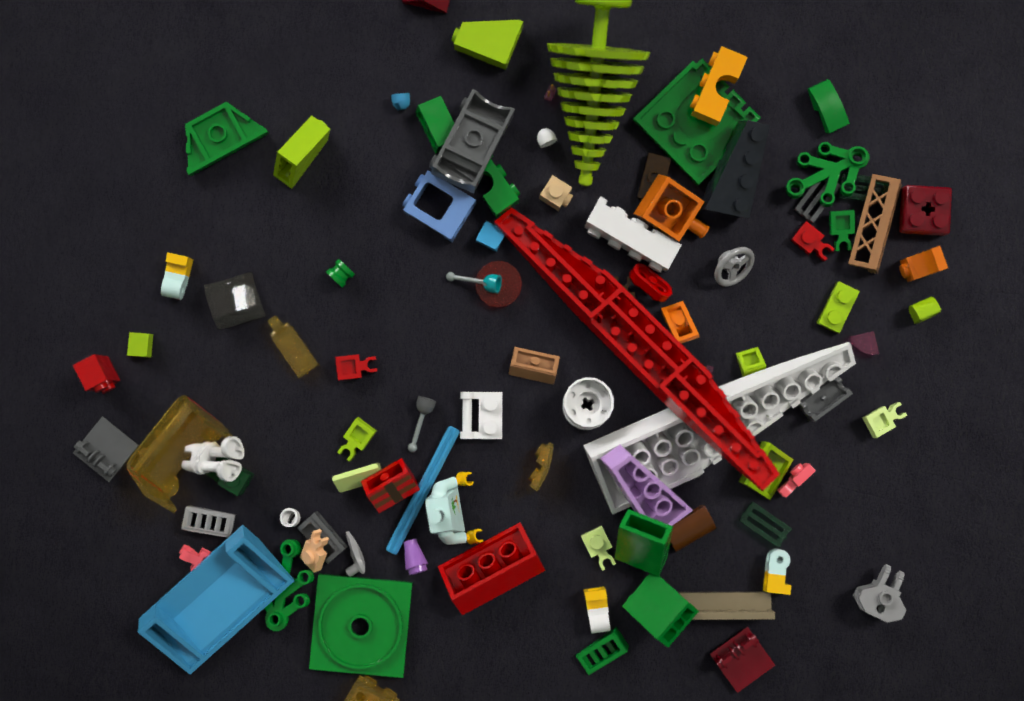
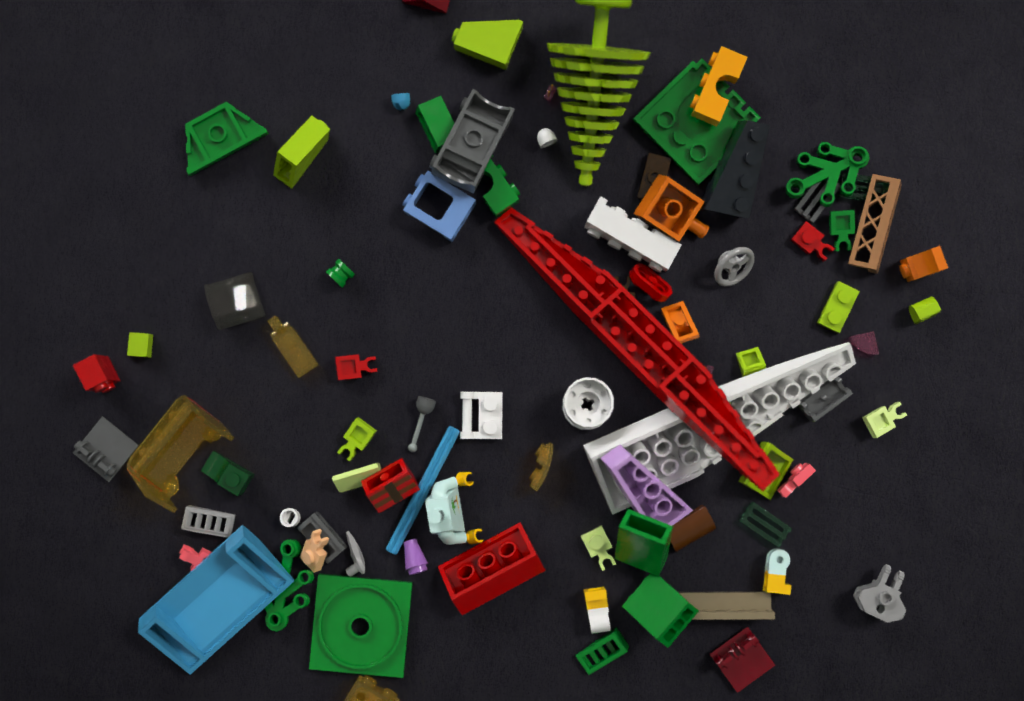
leg [161,252,193,300] -> none
white piece [181,436,244,482] -> none
hinge [446,272,502,294] -> none
clear red tile [475,261,522,308] -> none
dark azure slope [476,221,505,252] -> none
medium nougat slope [509,347,560,384] -> none
tan brick [539,175,573,211] -> none
green slope [807,79,850,133] -> none
dark red brick [899,185,952,236] -> none

